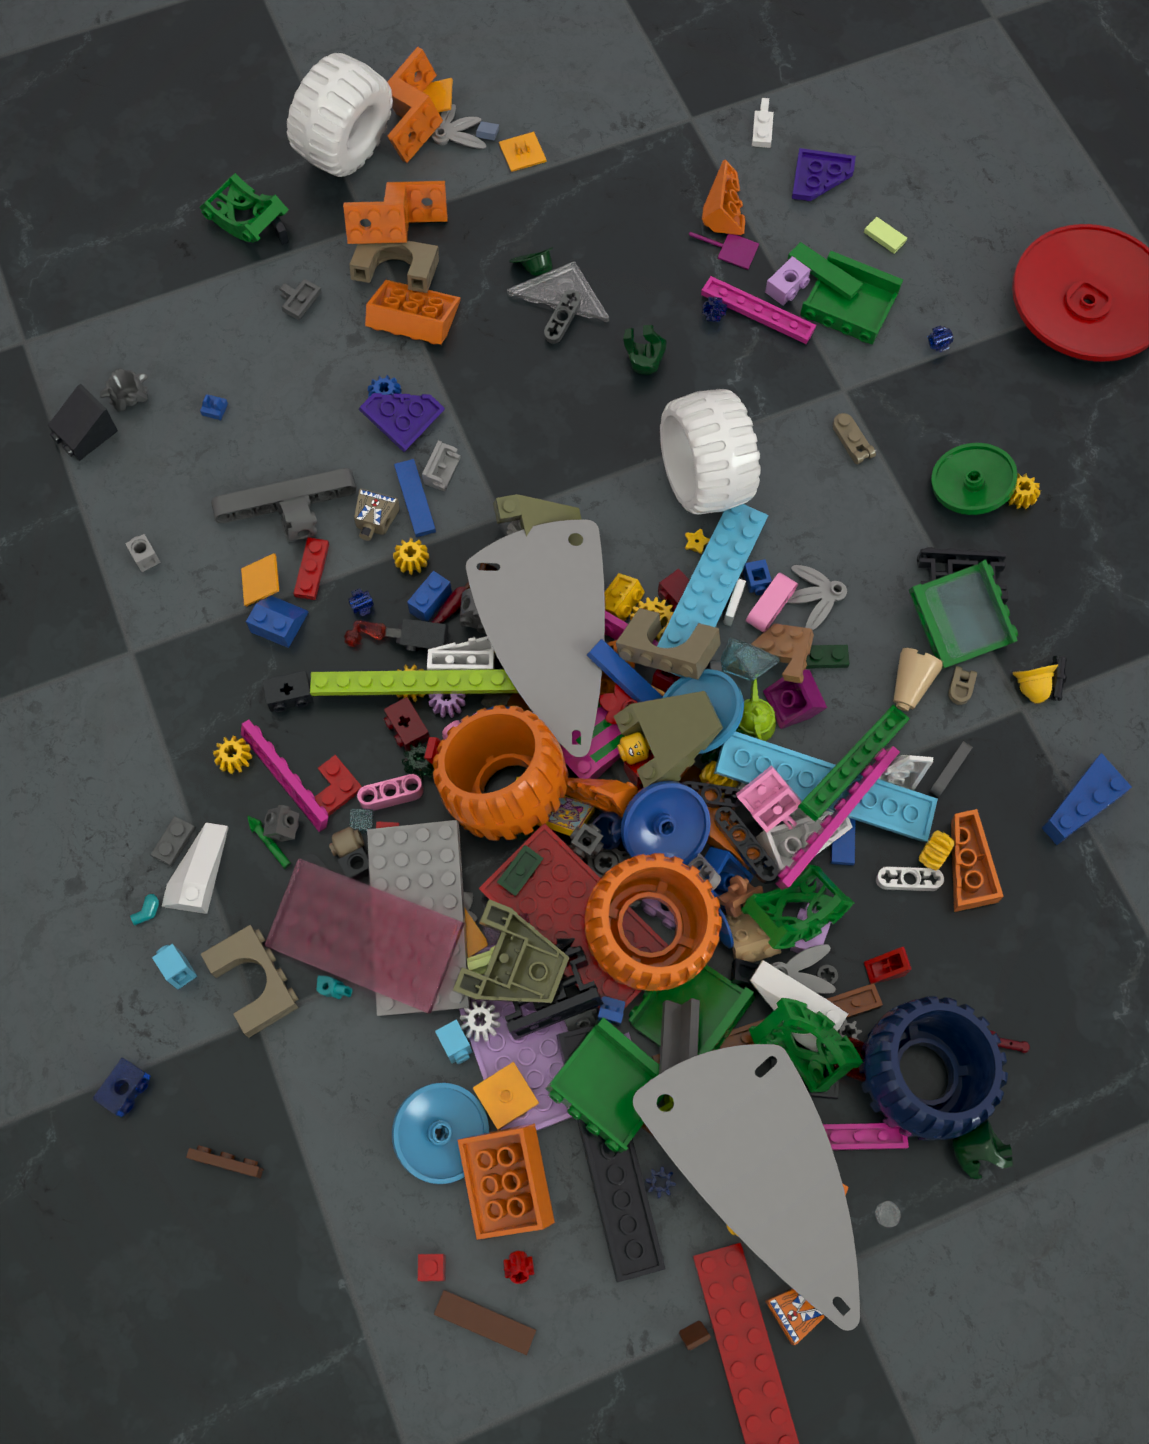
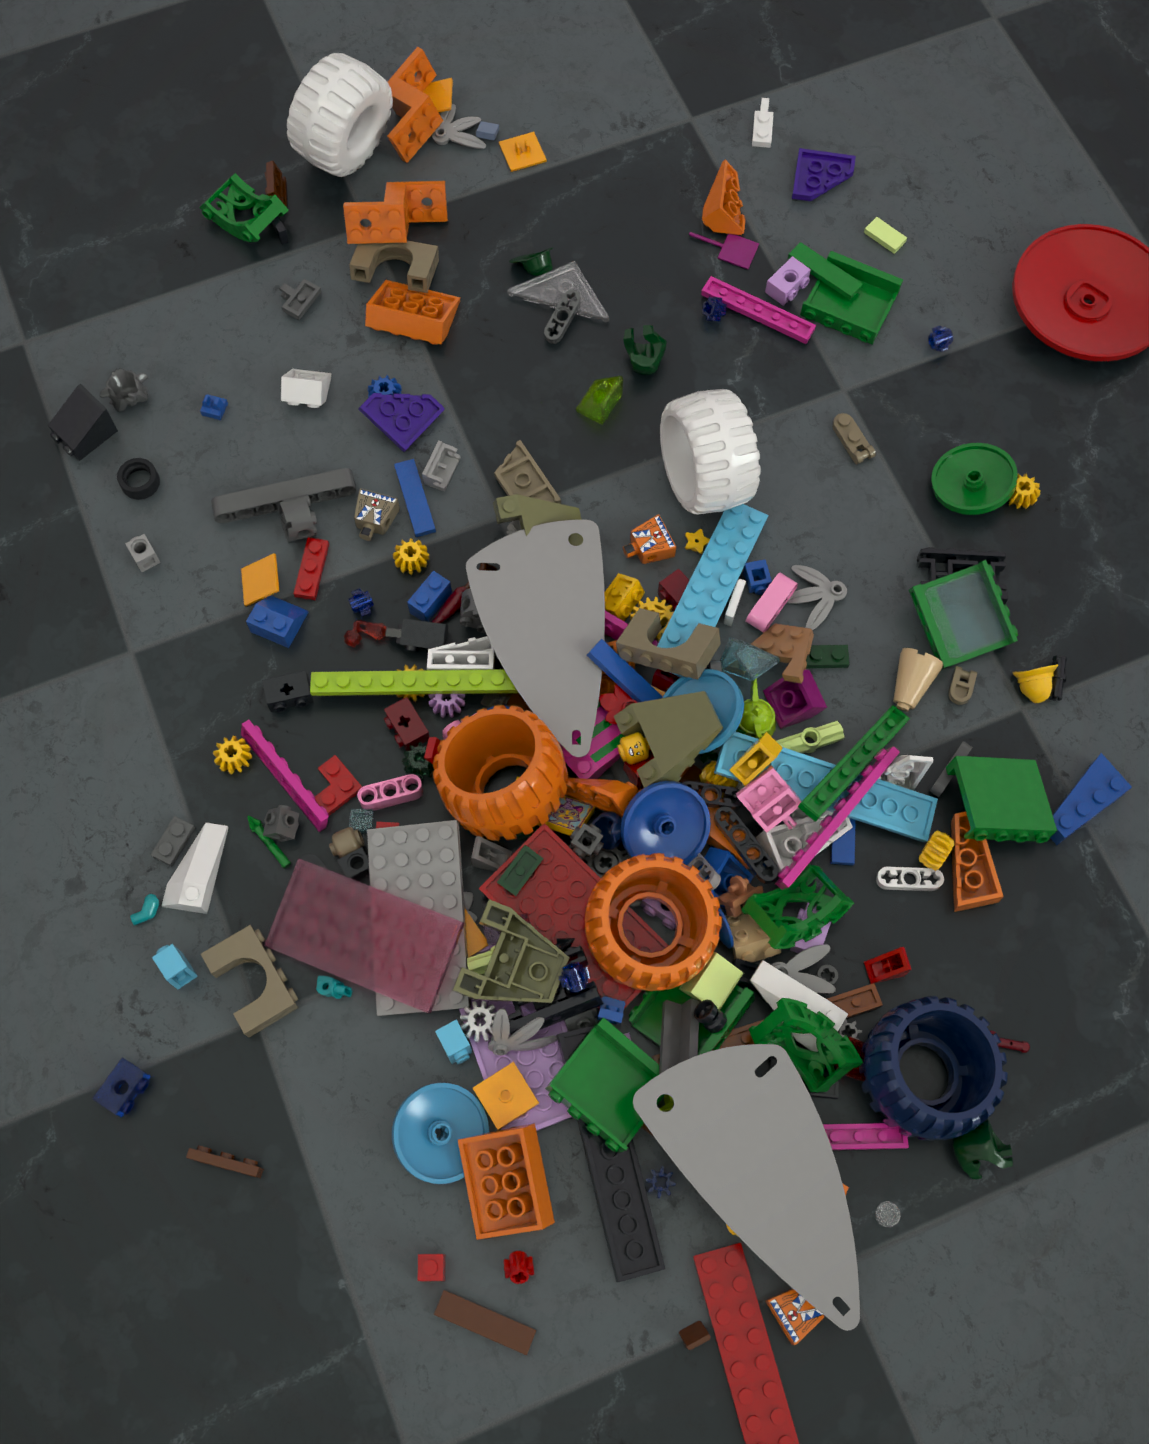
none -> black tyre [117,458,160,500]
none -> reddish brown plate [265,161,287,207]
none -> white slope [281,369,331,408]
none -> light grey slope [471,836,512,871]
none -> light grey plant [488,1009,557,1055]
none -> dark tan wing [494,440,561,504]
none -> clear blue gear [559,962,591,992]
none -> clear neon green slope [575,376,623,425]
none -> orange torso [623,515,676,564]
none -> yellowish green slope [679,952,743,1010]
none -> black wheel [694,999,727,1033]
none -> yellow slope [729,732,783,786]
none -> yellowish green piece [776,721,845,753]
none -> green panel [946,756,1057,843]

